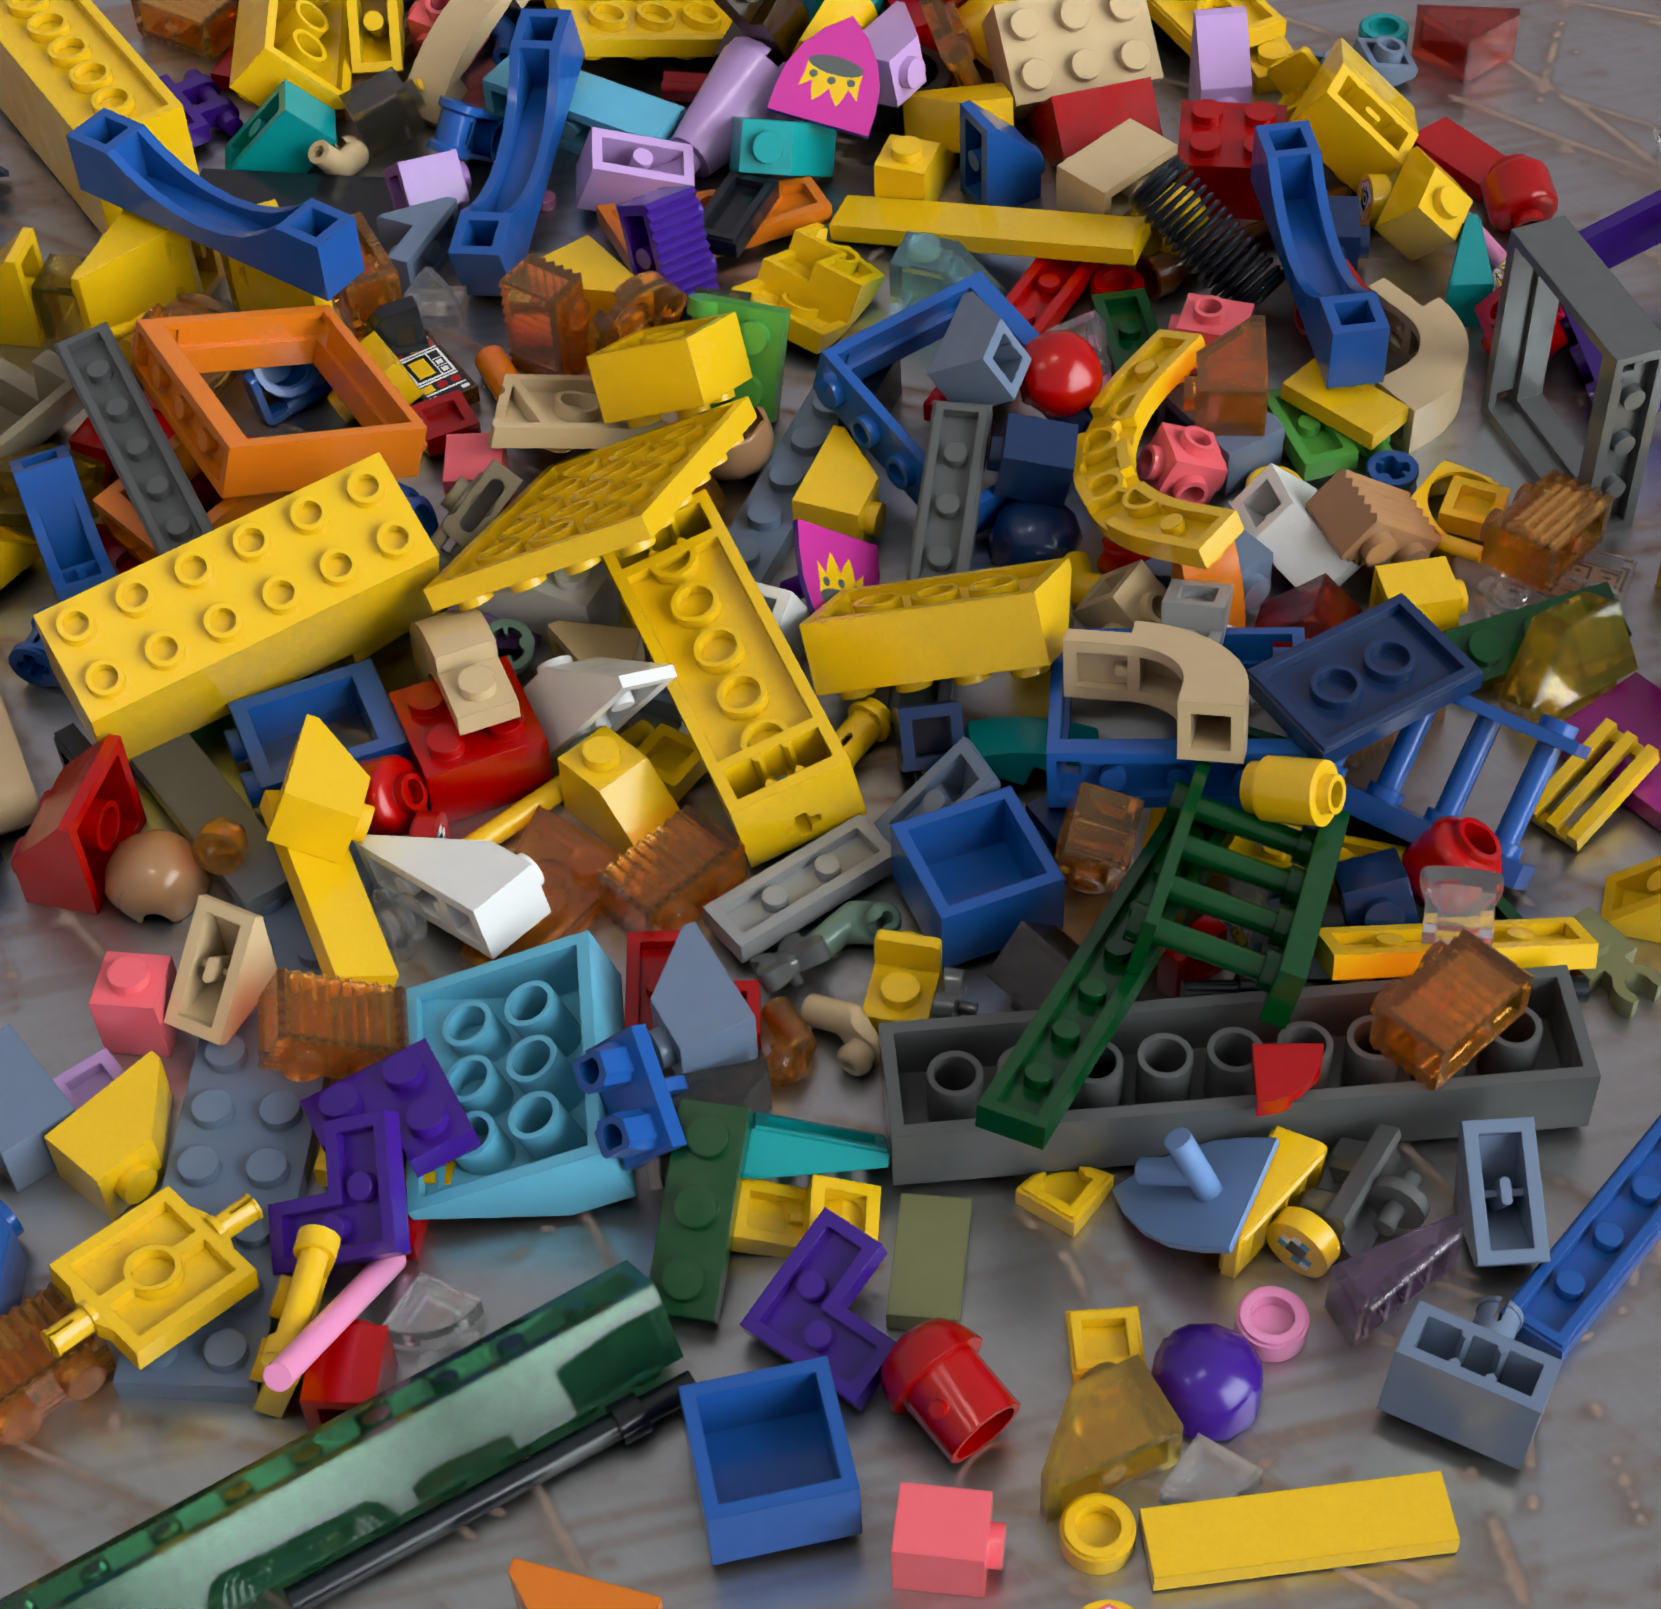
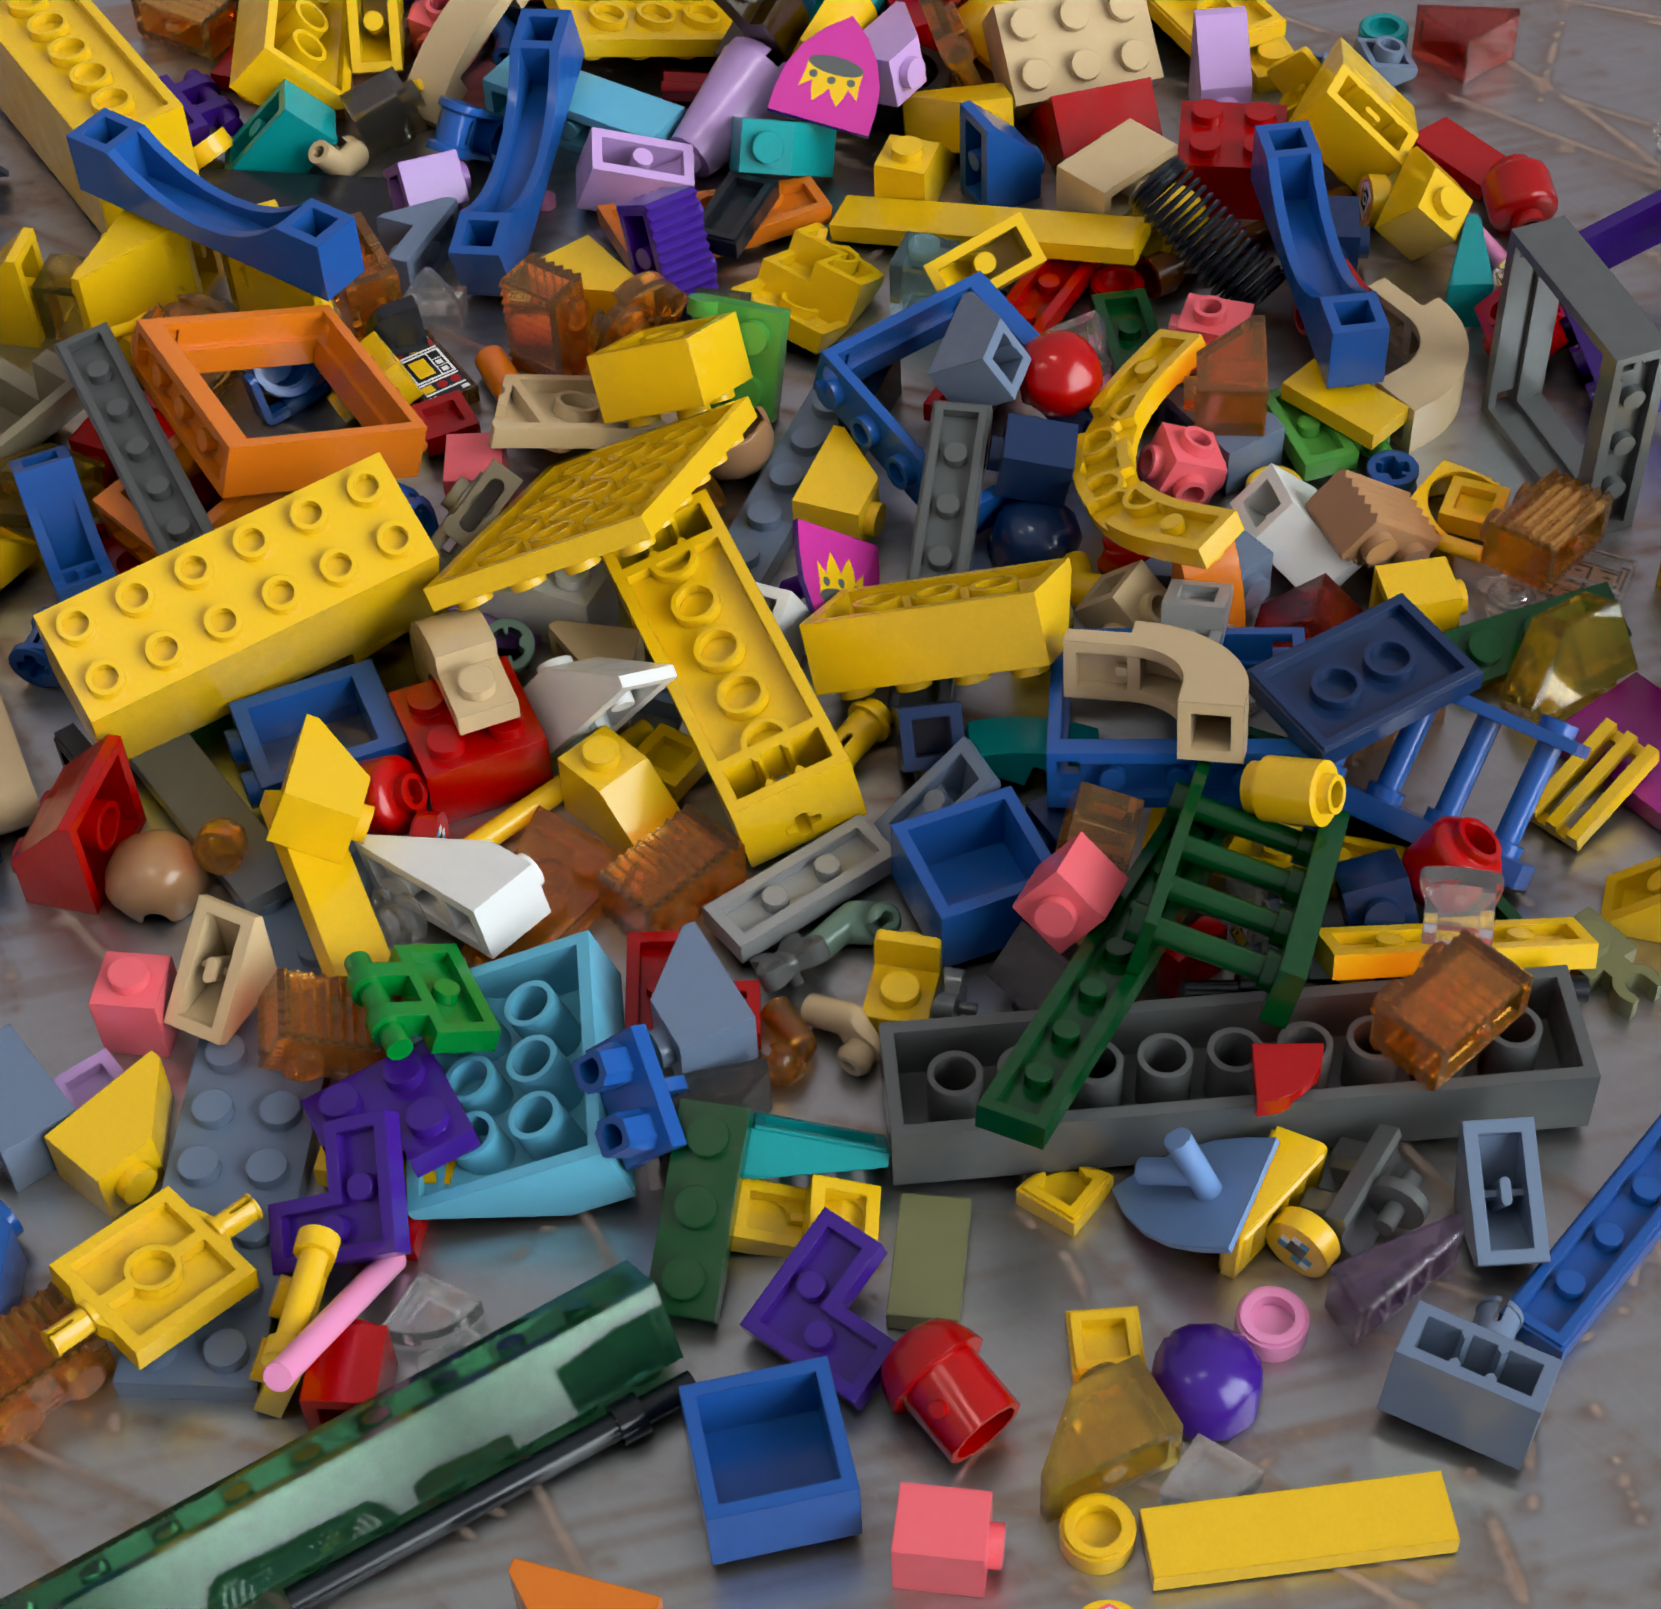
none -> yellow tile [193,126,234,170]
none -> green plate [344,943,502,1060]
none -> yellow slope [923,211,1047,293]
none -> coral brick [1012,831,1129,954]

